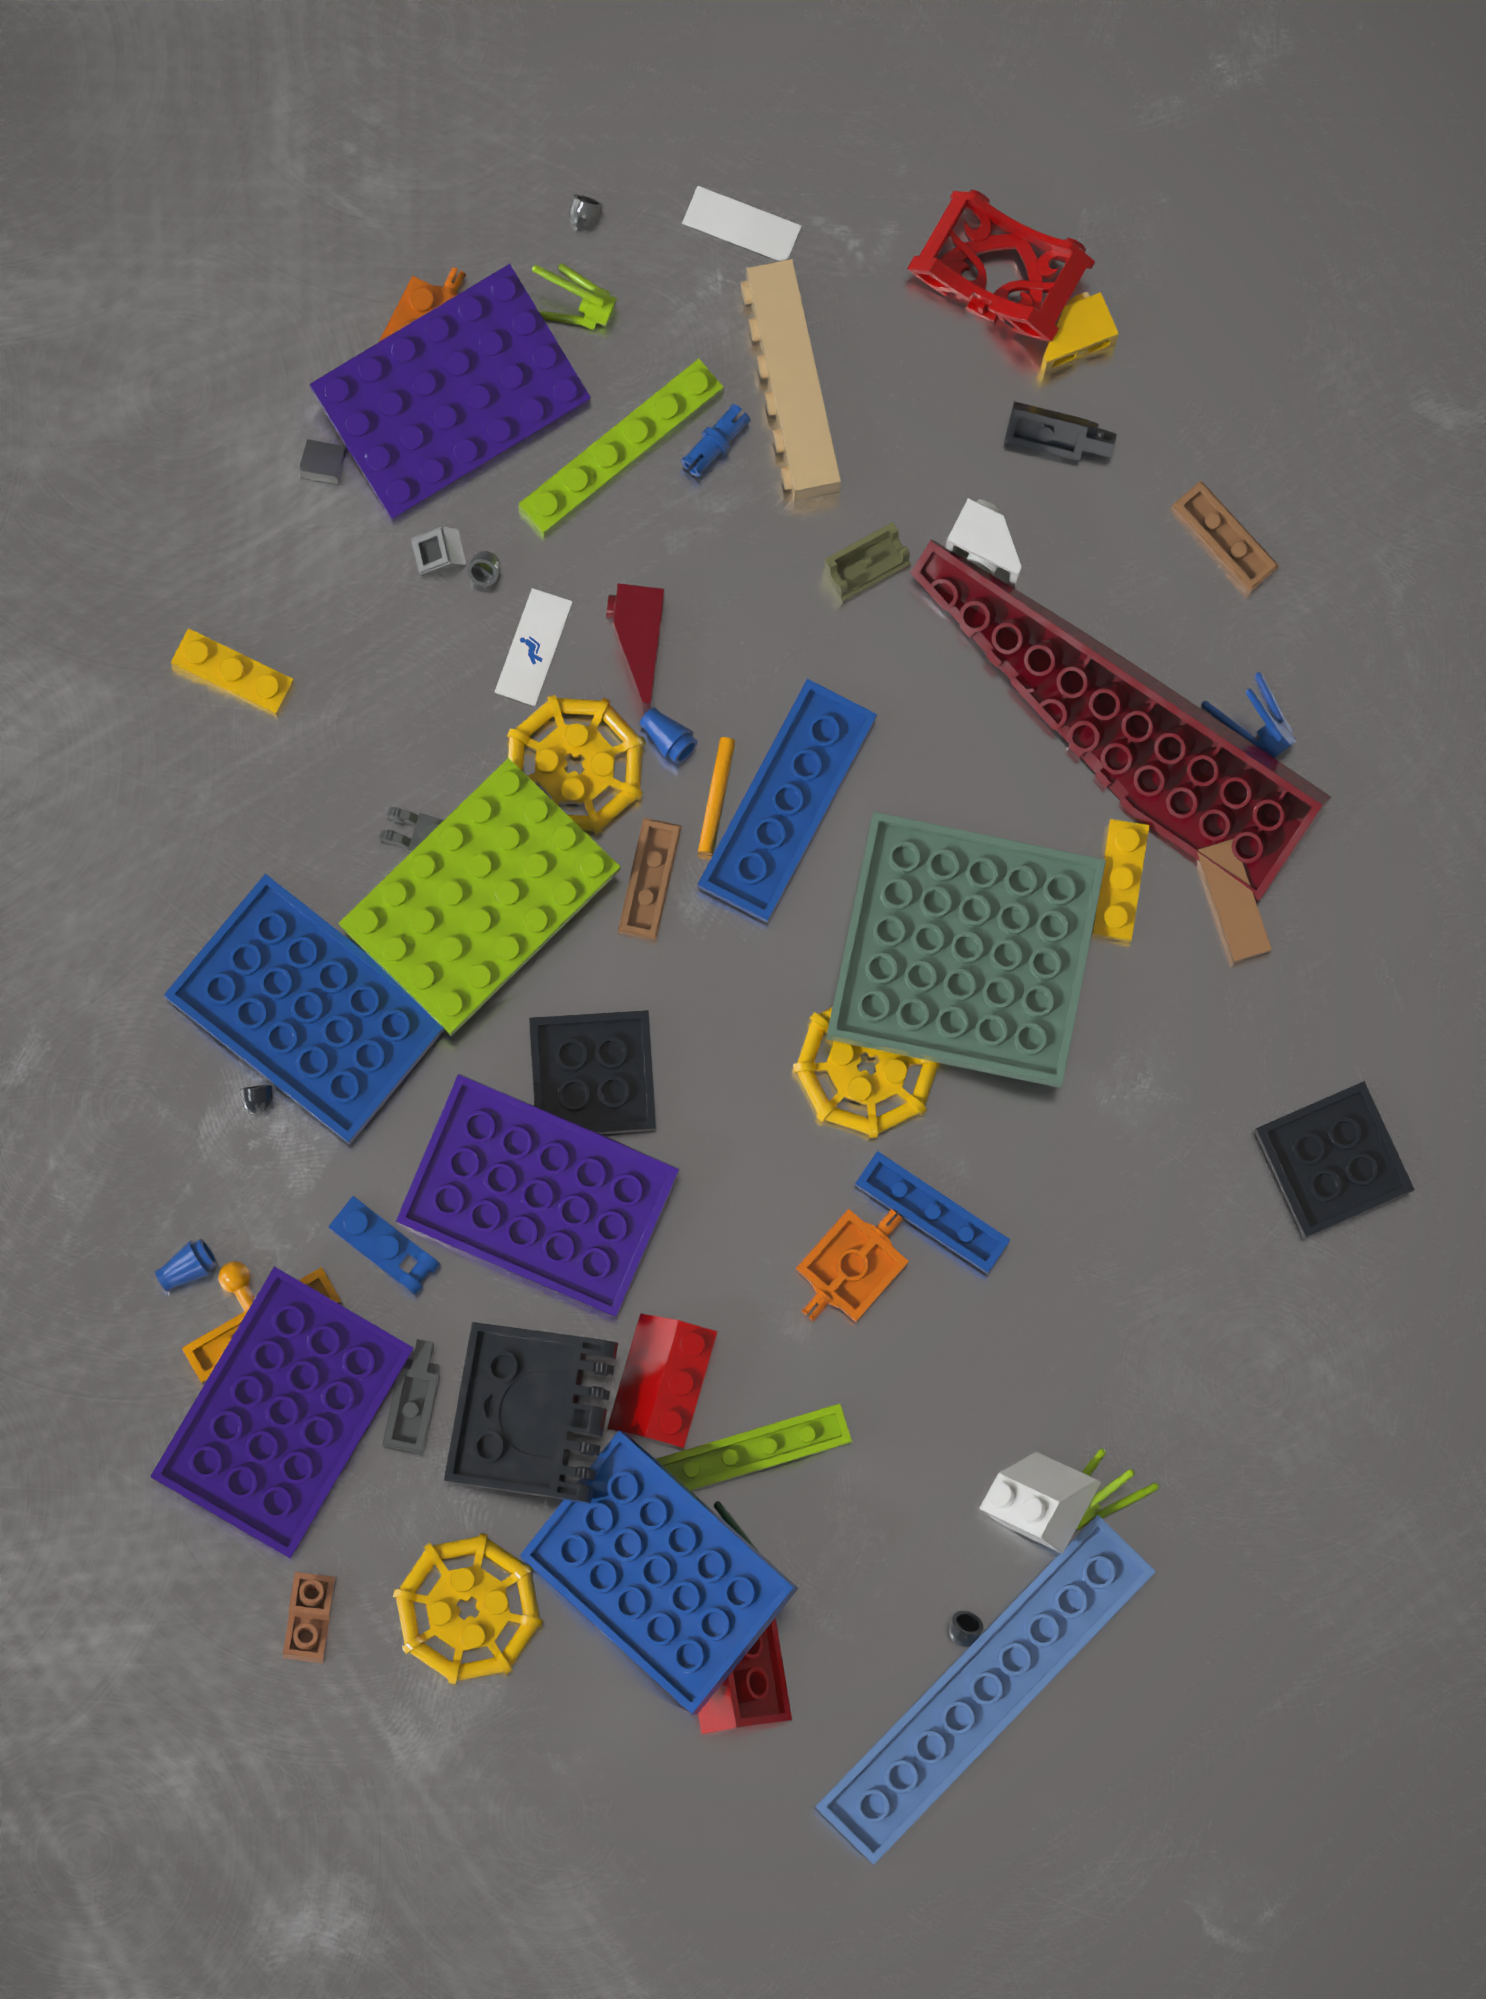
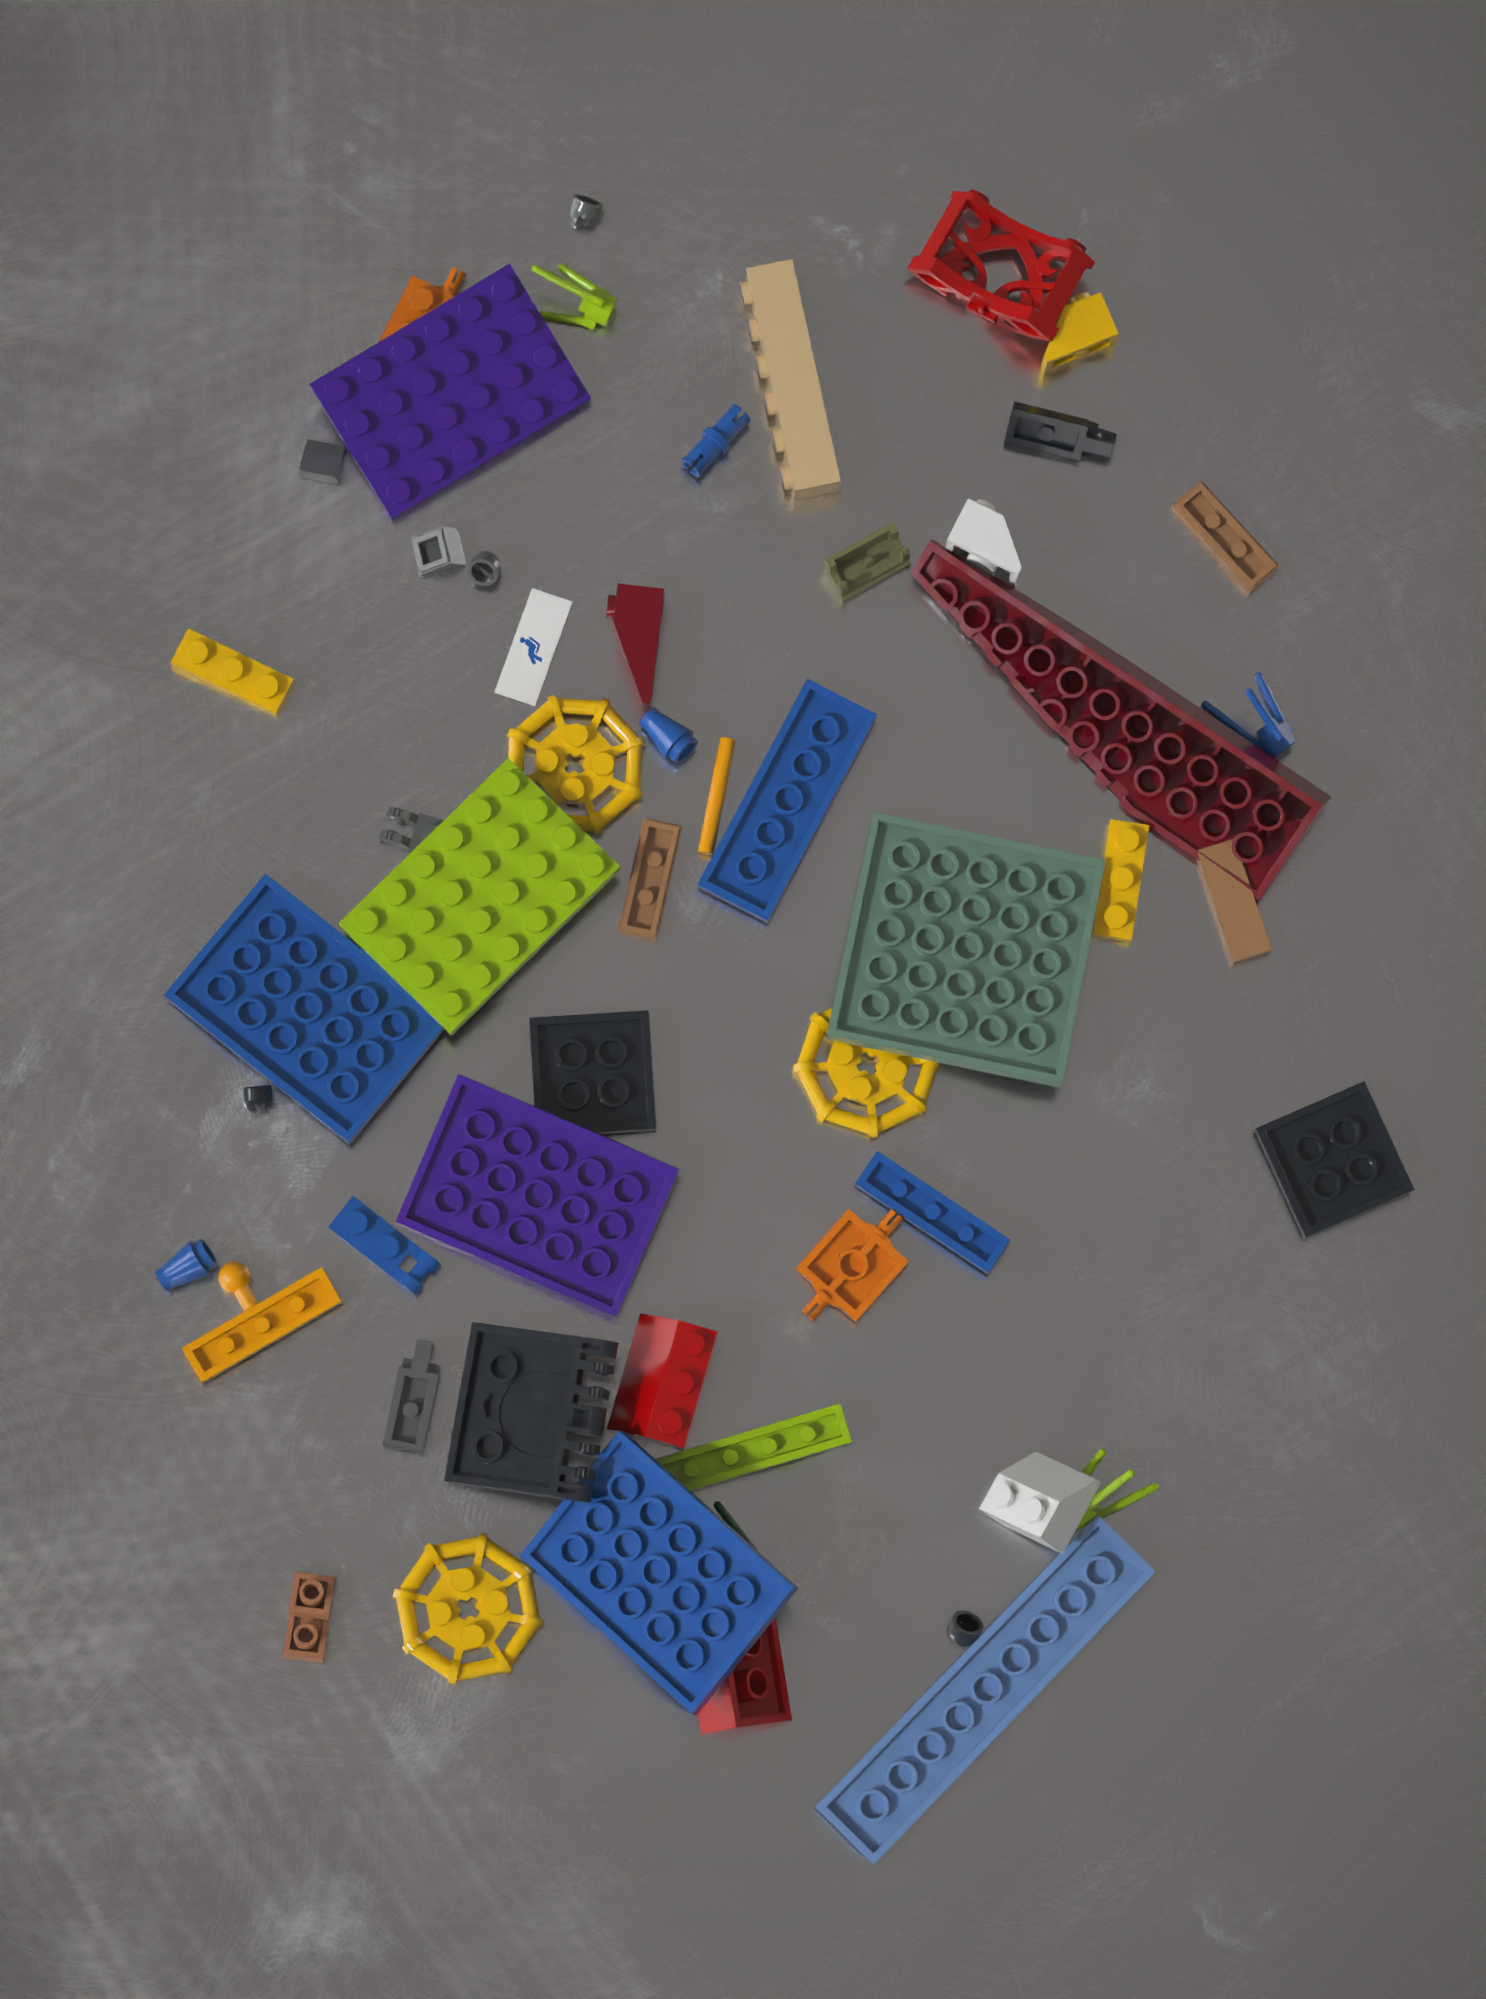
dark purple plate [150,1266,414,1558] -> none
lime plate [518,358,724,536] -> none
white sticker [682,186,802,261] -> none

